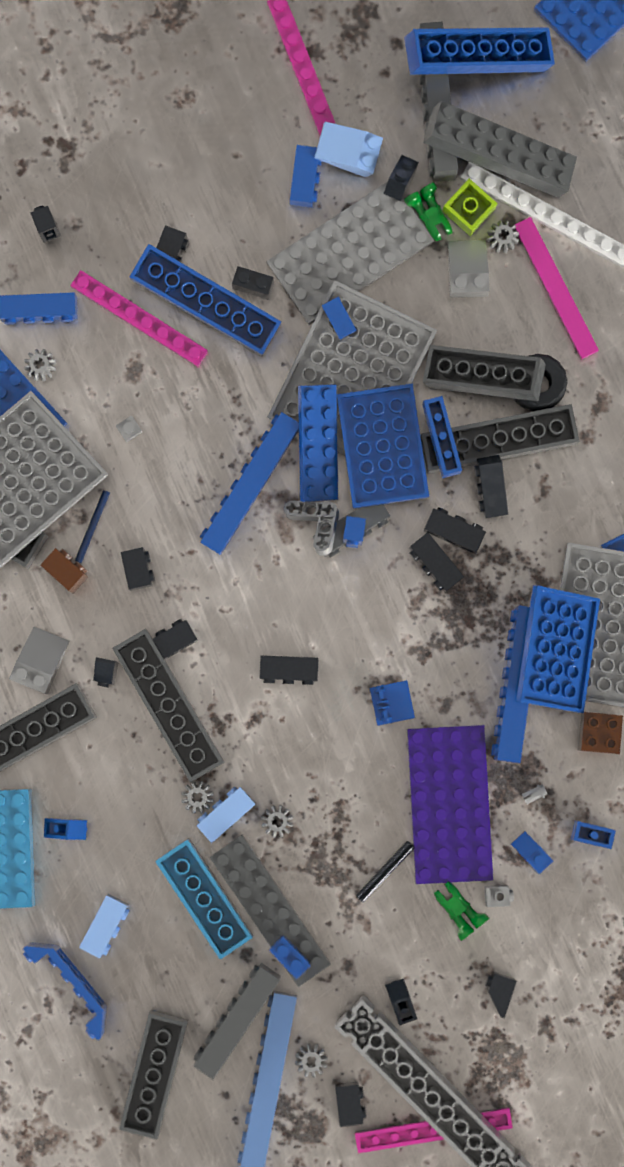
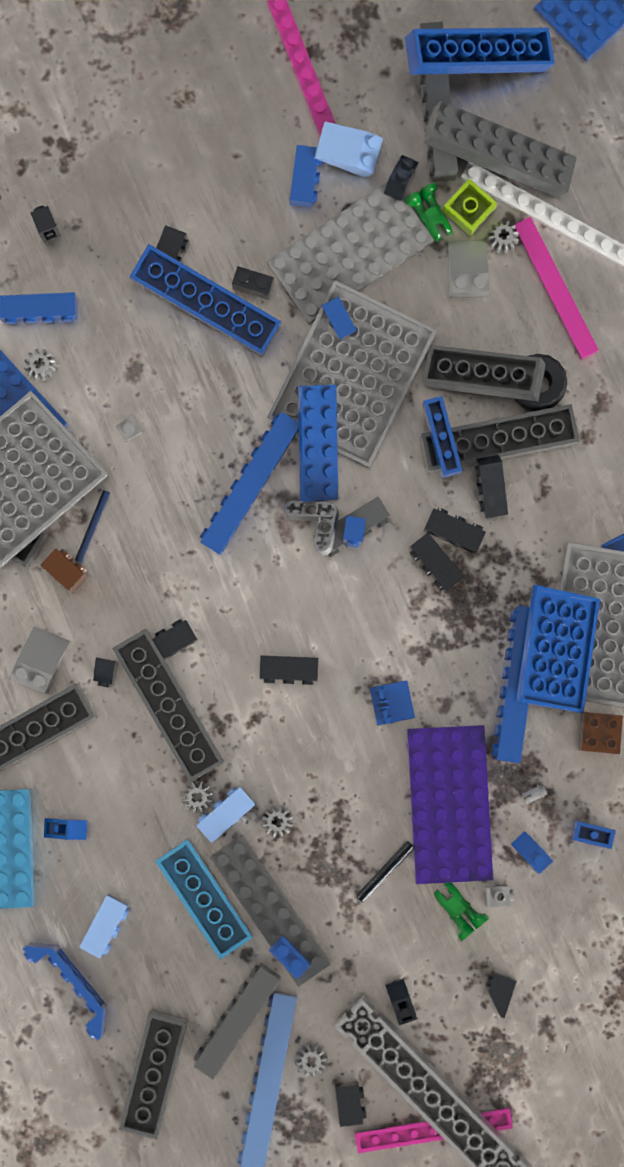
dark pink plate [70,270,208,367] -> none
black brick [120,547,155,591] -> none
blue plate [337,383,429,509] -> none

